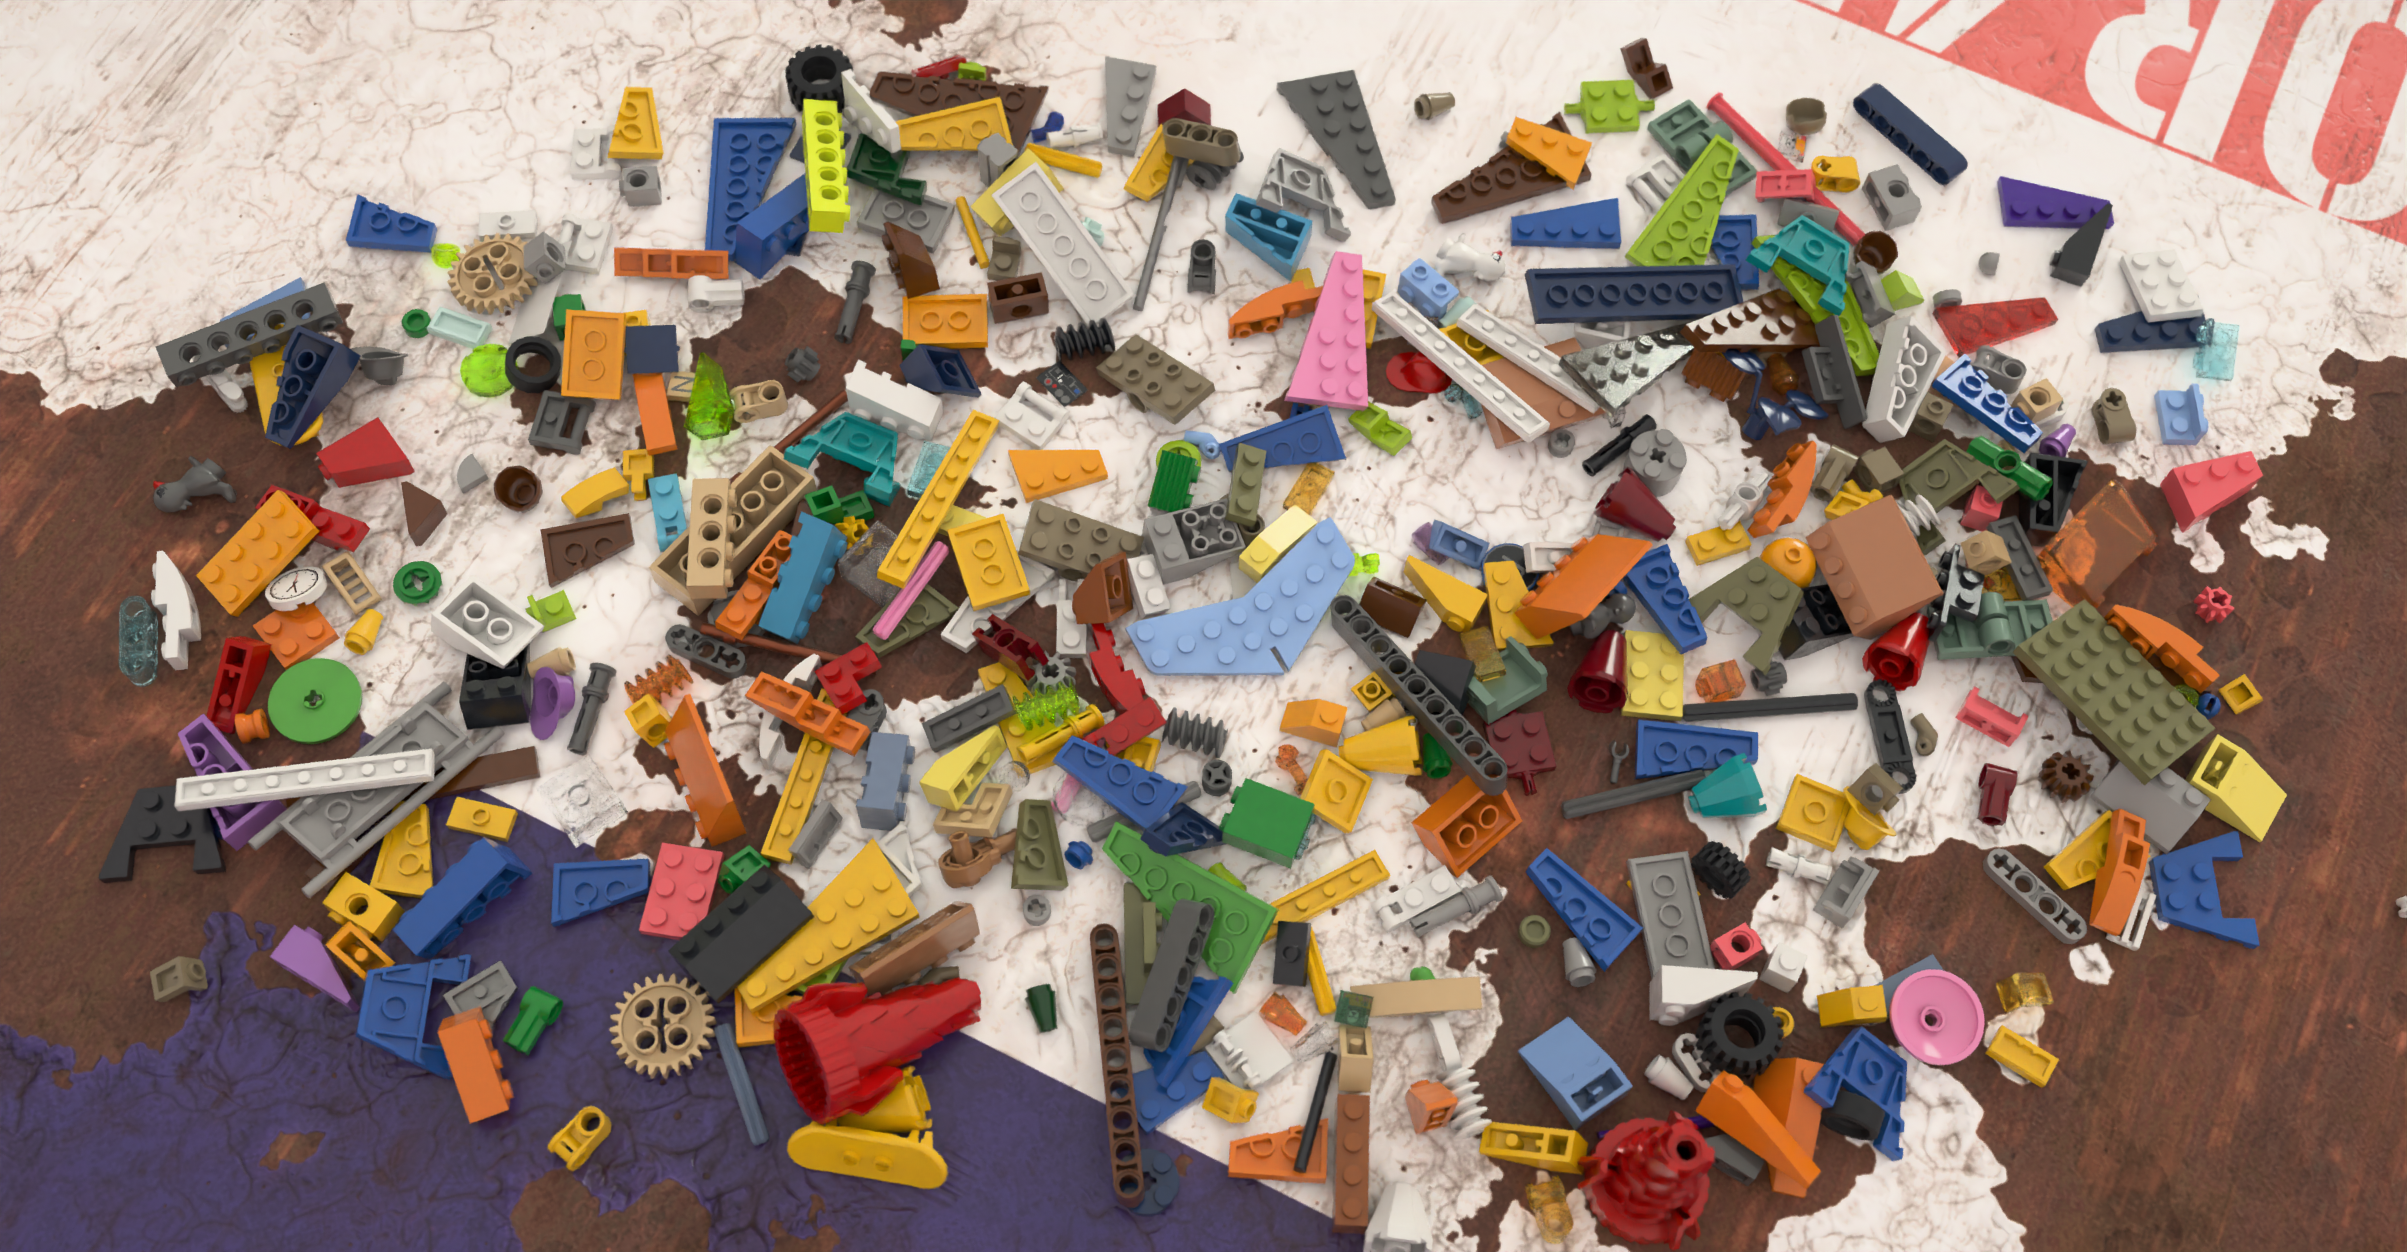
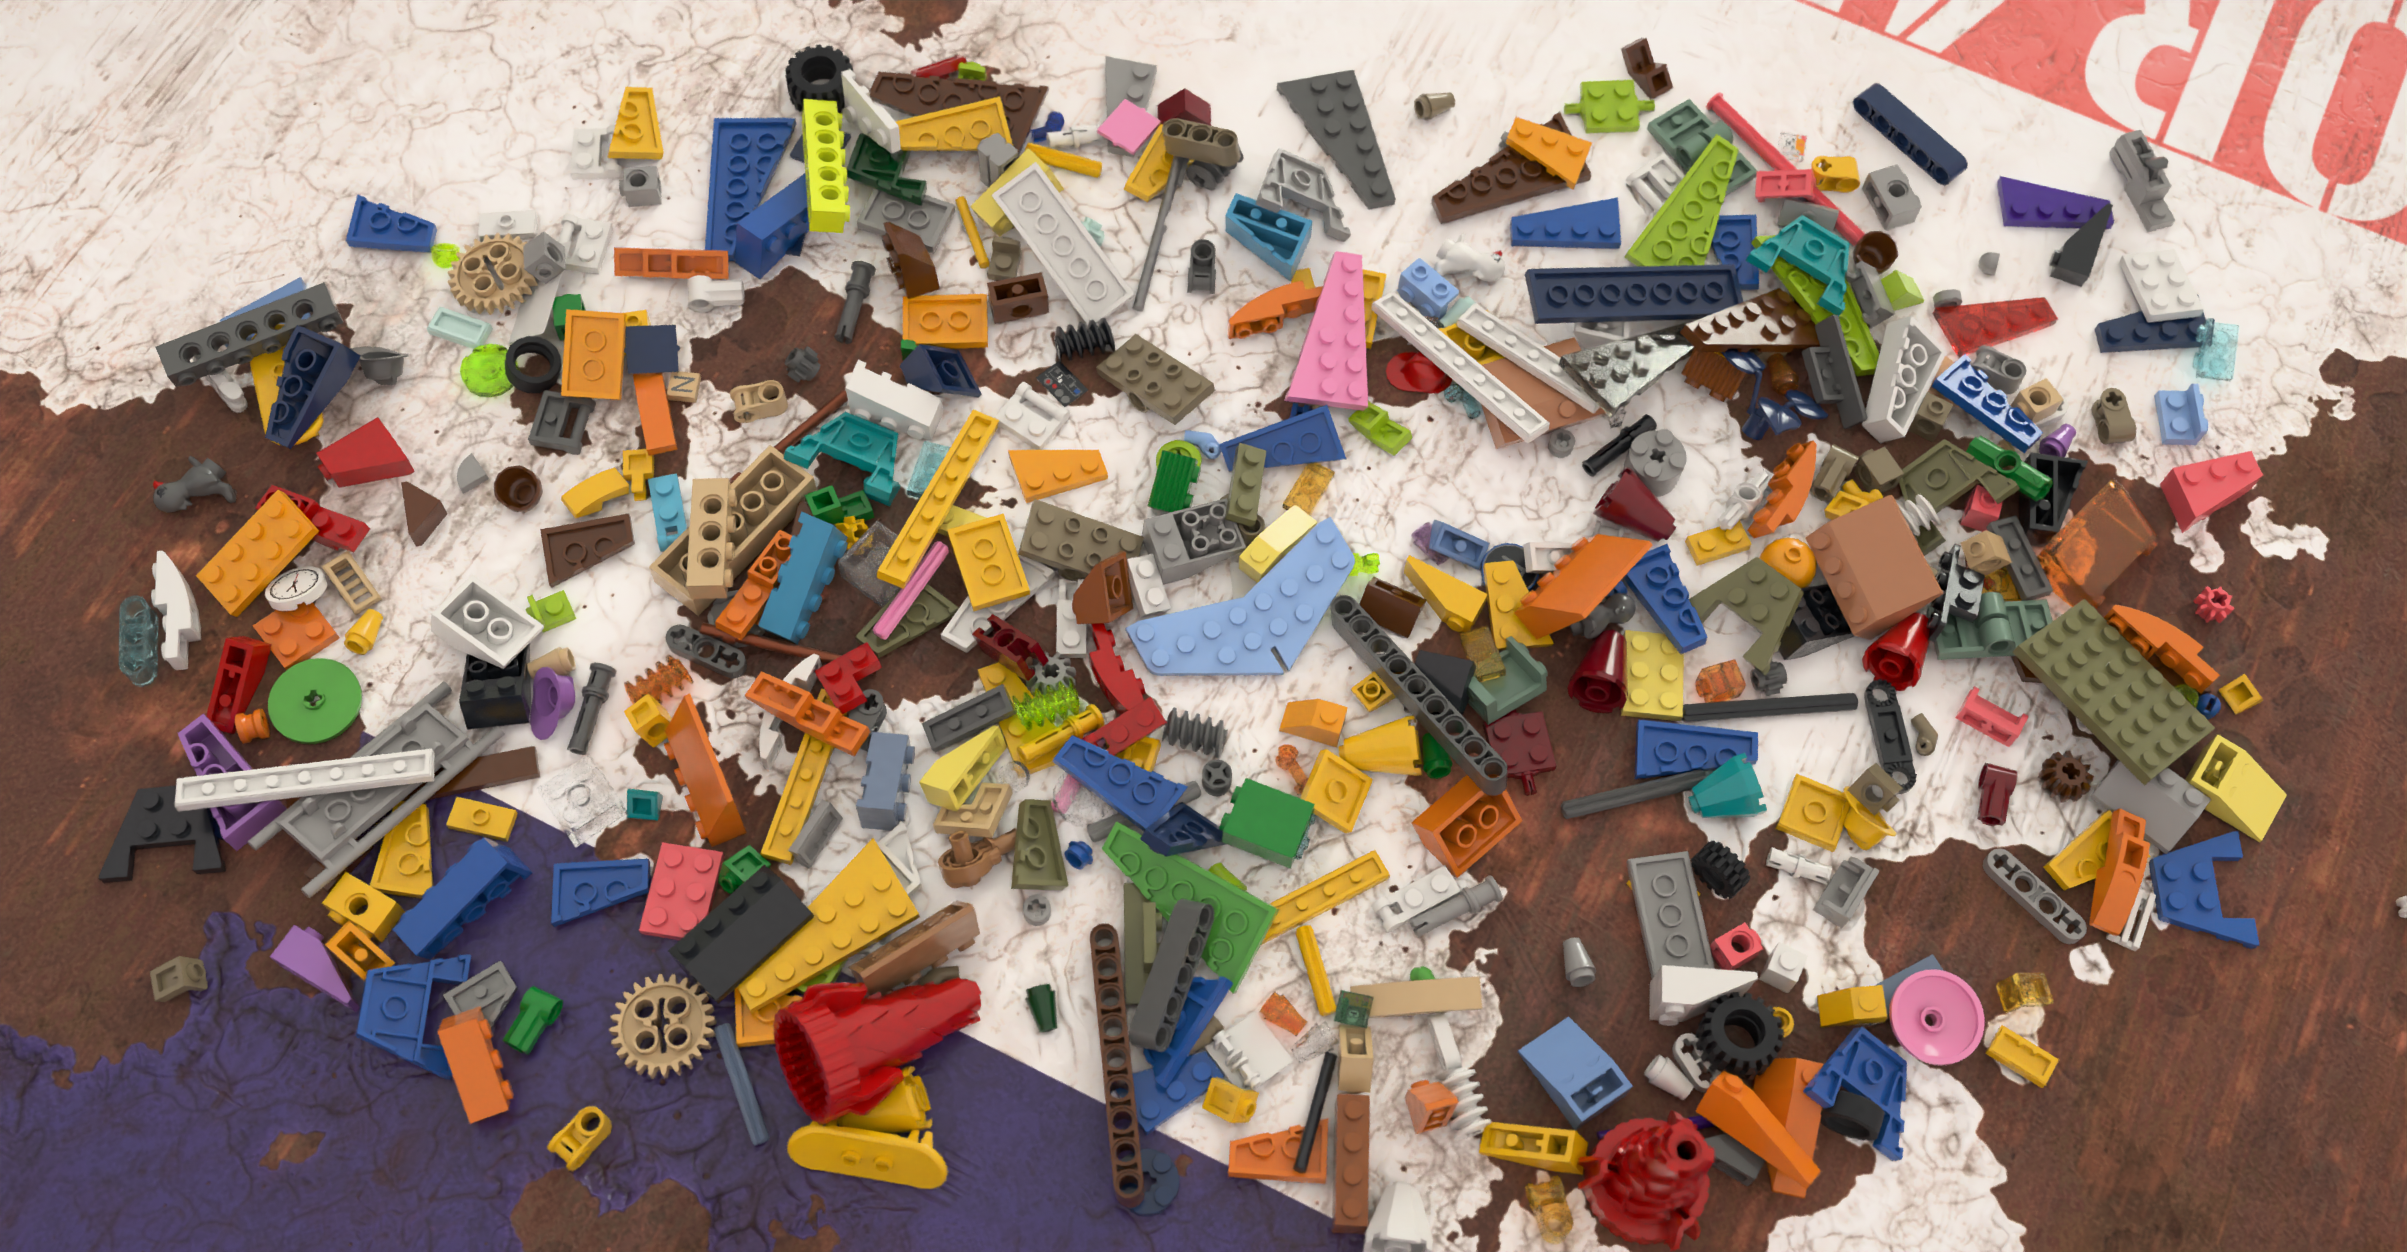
green gear [393,561,443,606] -> none
green tile [402,309,431,338] -> none
clear neon green slope [684,352,734,441] -> none
black plate [1273,921,1311,987] -> none
tan cone [1361,697,1407,731] -> none
olive tile [1518,915,1551,948] -> none
blue wing [1526,848,1643,972] -> none
dark grey hand [1609,740,1629,784] -> none
dark tan hair [1786,97,1827,135] -> none
none -> teal slope [627,789,663,821]
none -> bright pink piece [1097,99,1161,155]
none -> light grey plate [2109,129,2176,232]

